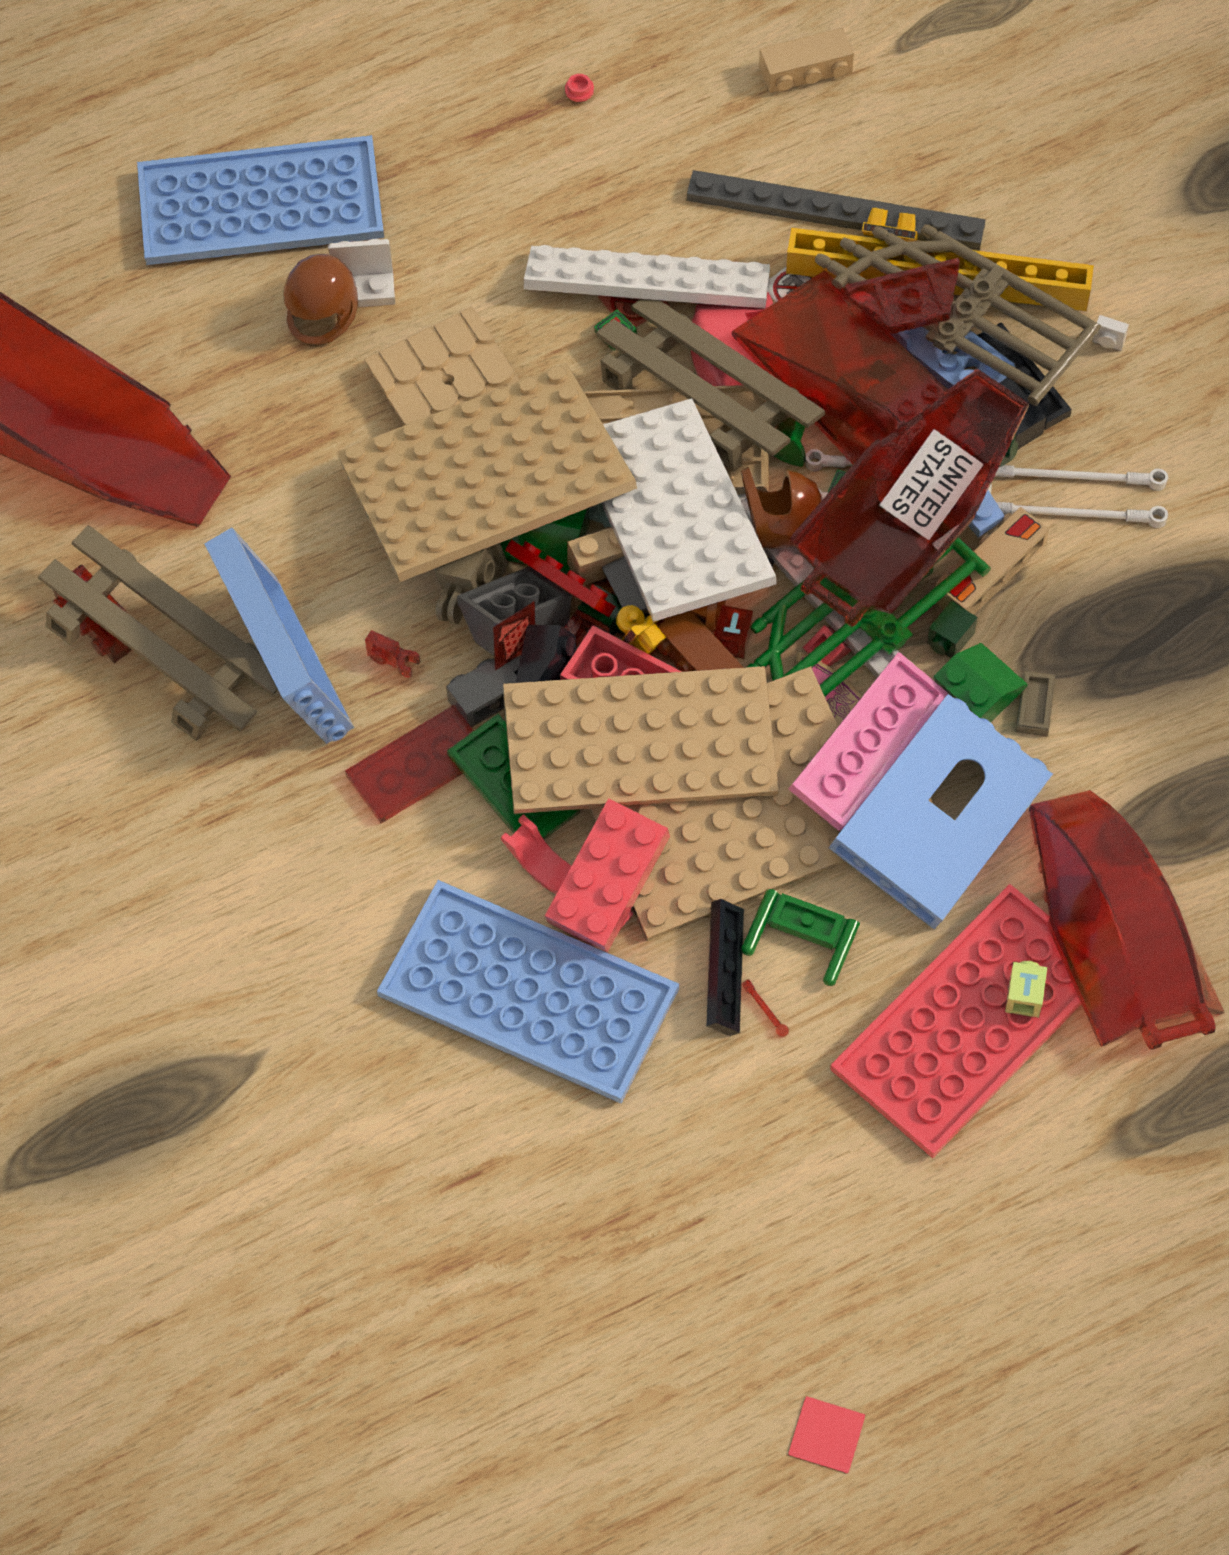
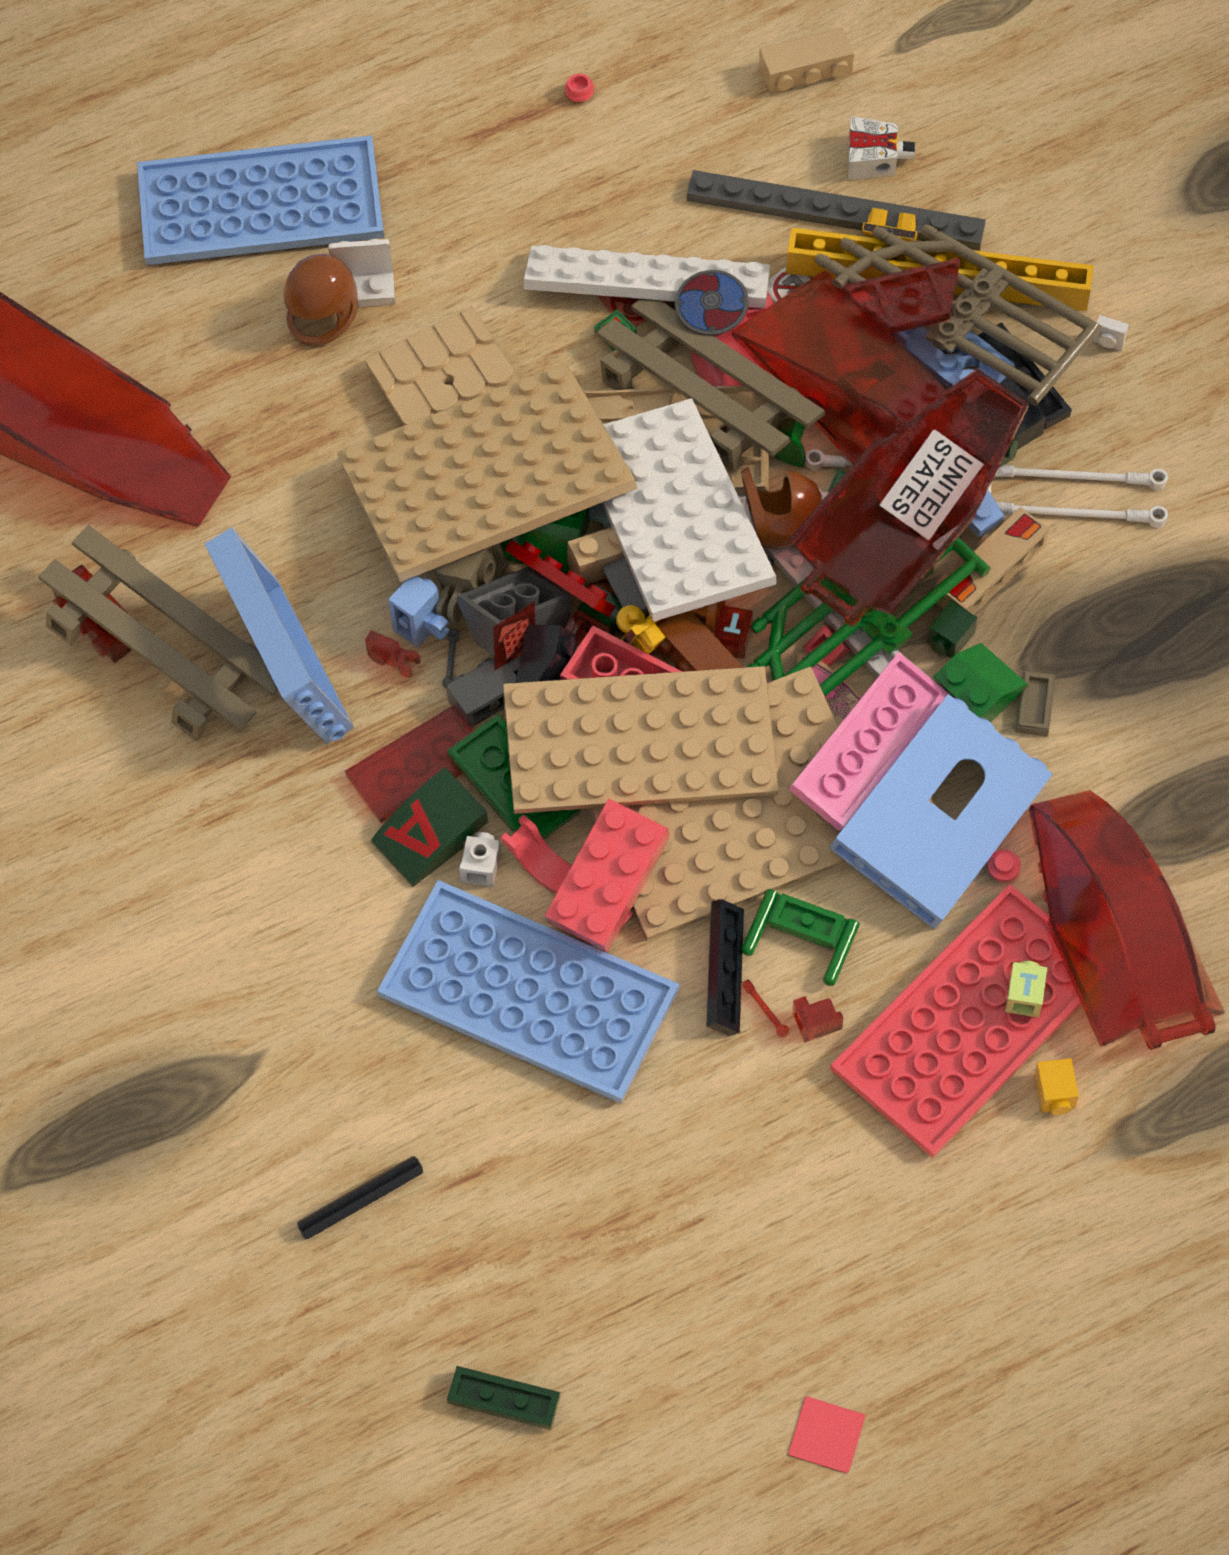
none -> black axle [297,1156,423,1239]
none -> dark green slope [371,767,488,887]
none -> light blue brick [388,576,450,648]
none -> dark grey hinge [442,629,460,688]
none -> dark green plate [447,1366,560,1430]
none -> white brick [459,832,501,887]
none -> shield [675,270,748,335]
none -> clear red panel [792,996,844,1043]
none -> white torso [848,117,915,180]
none -> coral plate [987,850,1021,882]
none -> yellow brick [1034,1058,1079,1115]

